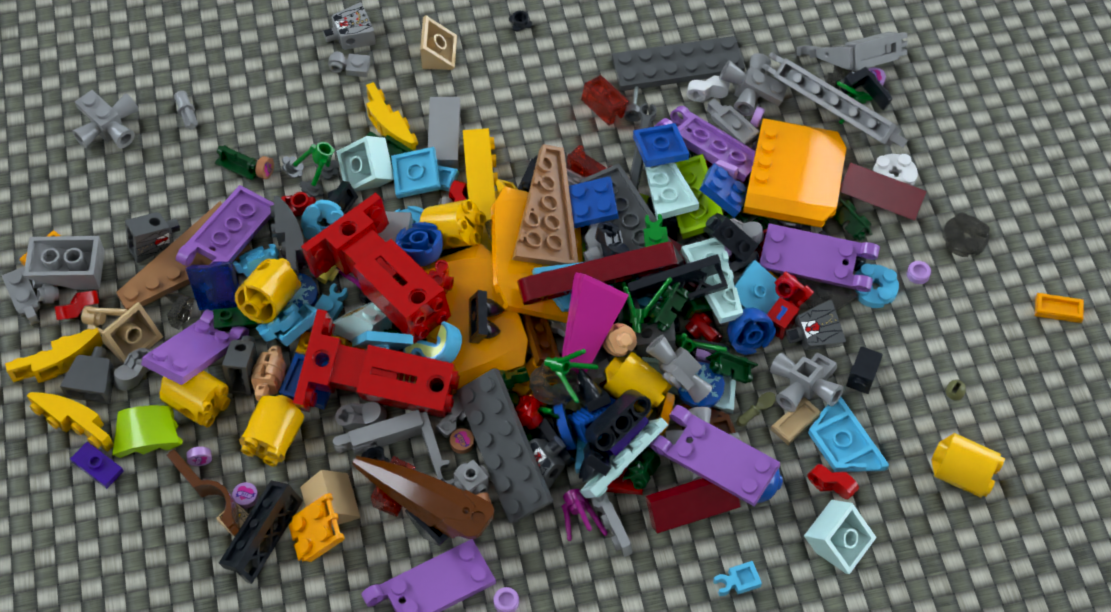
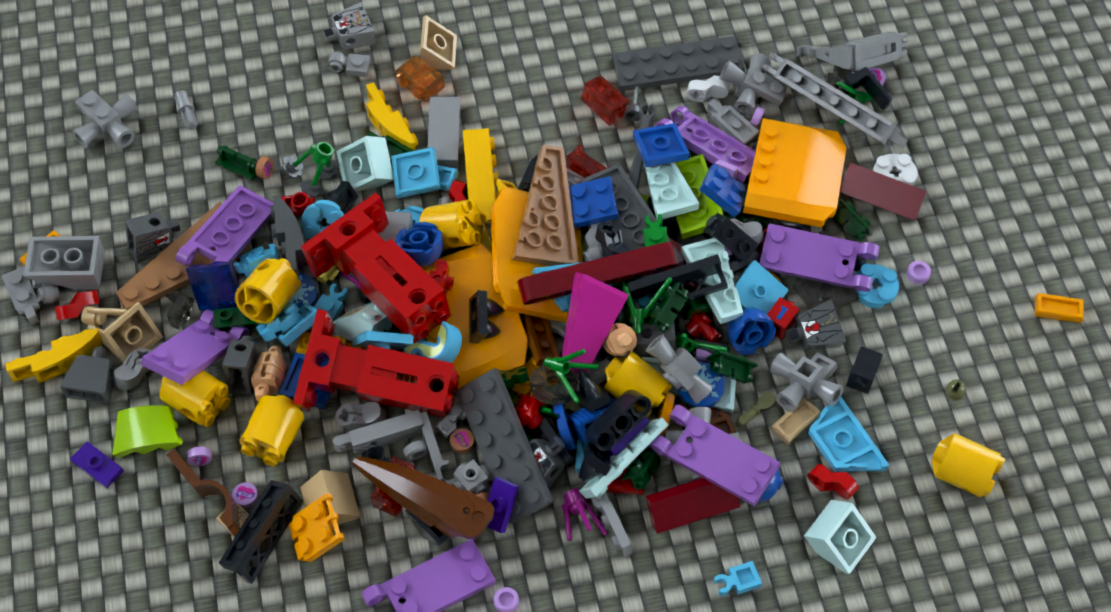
yellow slope [27,392,114,452] -> none
black plate [509,11,532,32] -> none
red plate [774,271,814,308] -> none
clear smoke plate [942,213,990,257] -> none
none -> clear orange brick [395,56,445,102]
none -> light grey tile [403,440,428,461]
none -> dark purple plate [487,477,519,533]

